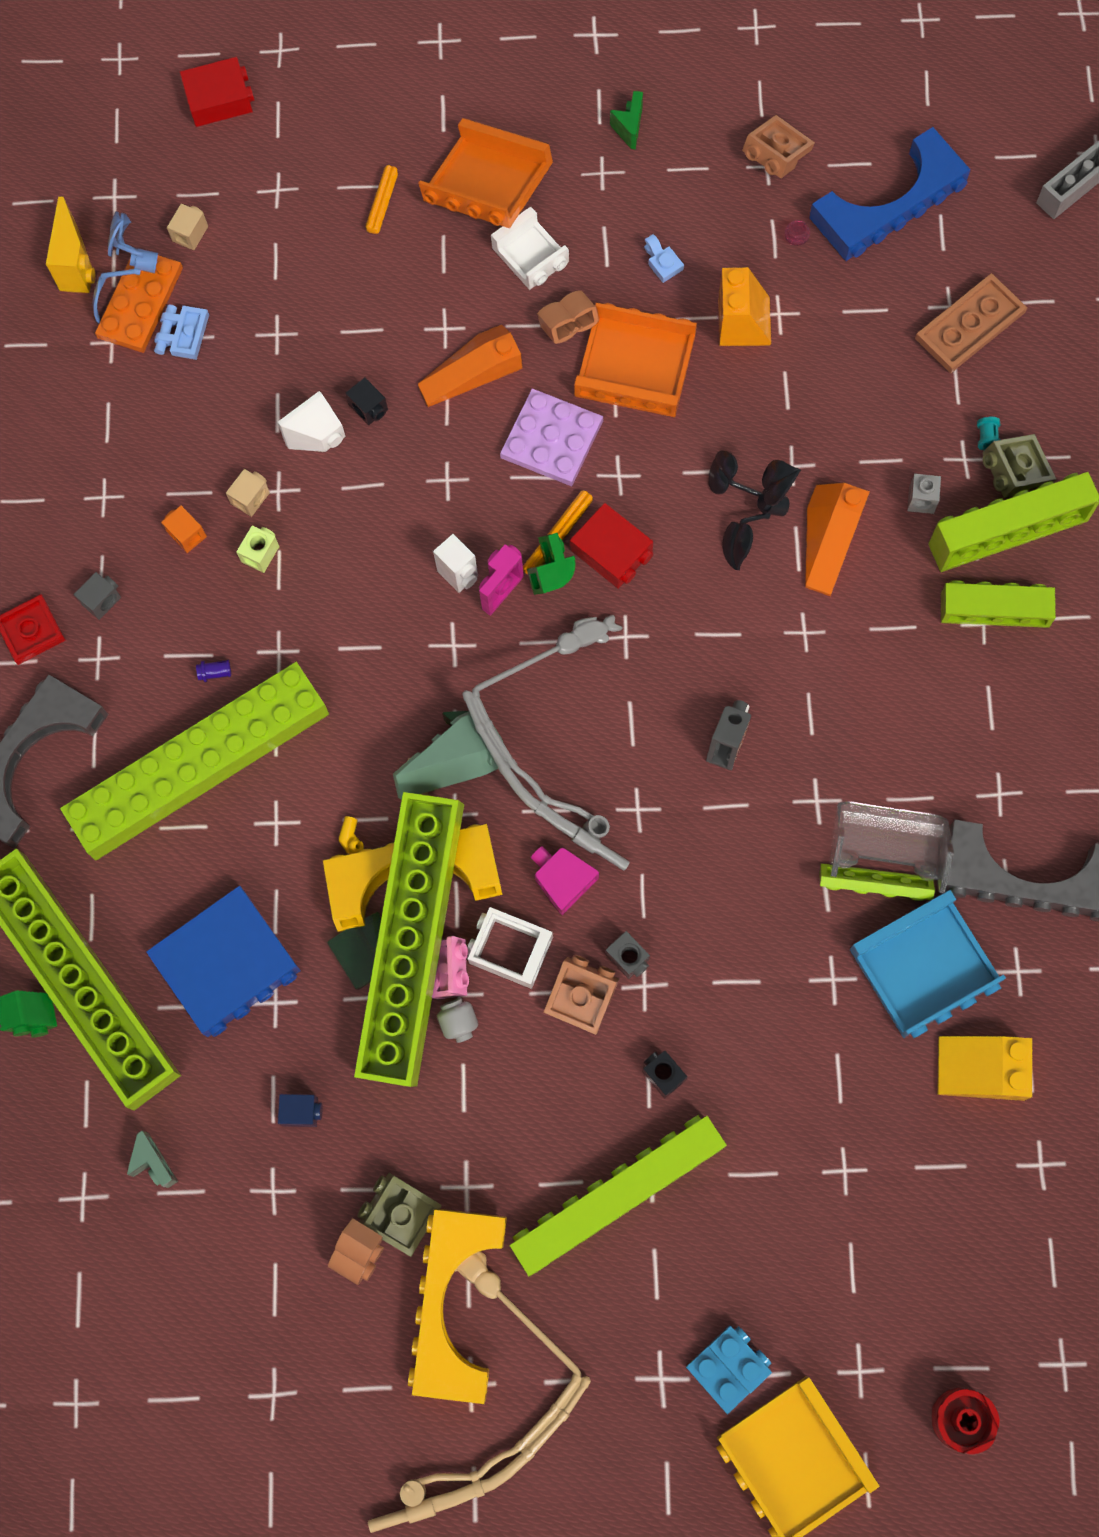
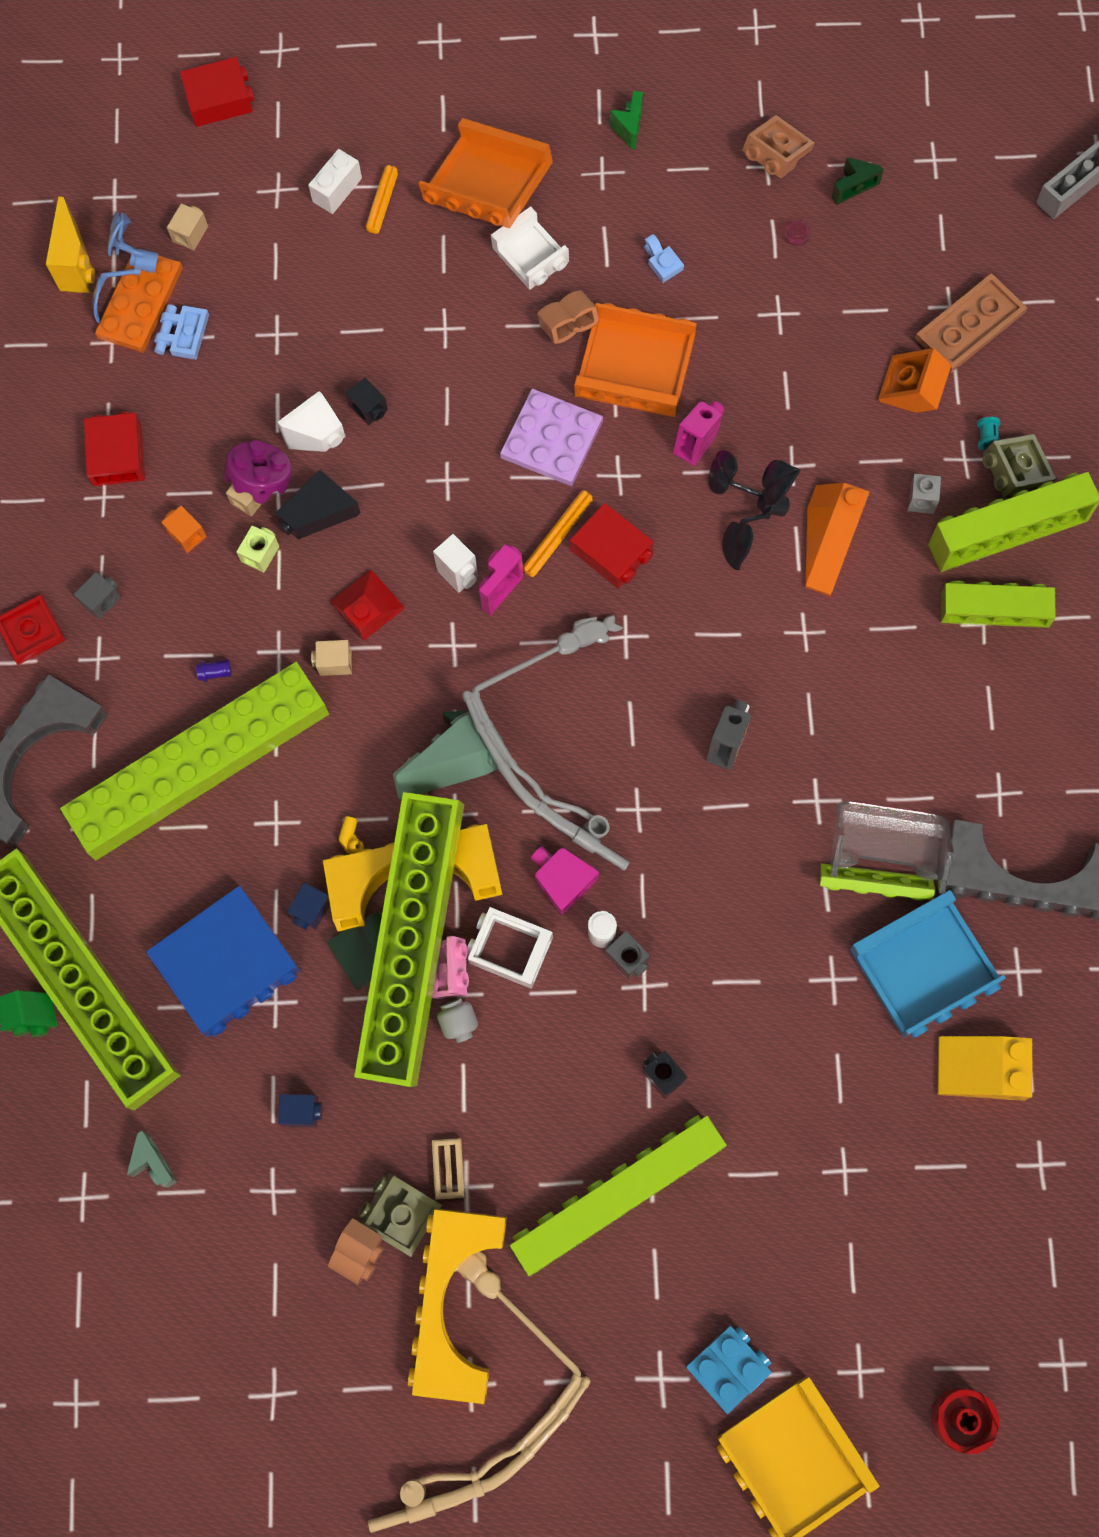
orange wedge [418,325,522,407] -> none
green brick [527,533,575,595] -> none
nougat plate [543,955,620,1035] -> none
light orange slope [718,268,771,346] -> none
blue arch [809,127,971,261] -> none
none -> red brick [84,412,145,486]
none -> magenta plate [223,440,292,504]
none -> black slope [275,470,361,539]
none -> dark blue brick [287,883,330,930]
none -> white brick [308,149,362,214]
none -> tan brick [311,640,352,676]
none -> red slope [330,569,405,641]
none -> tan tile [432,1138,465,1200]
none -> white piece [588,911,617,948]
none -> dark pink torso [673,401,724,466]
none -> dark green slope [831,158,883,205]
none -> orange slope [878,348,951,413]

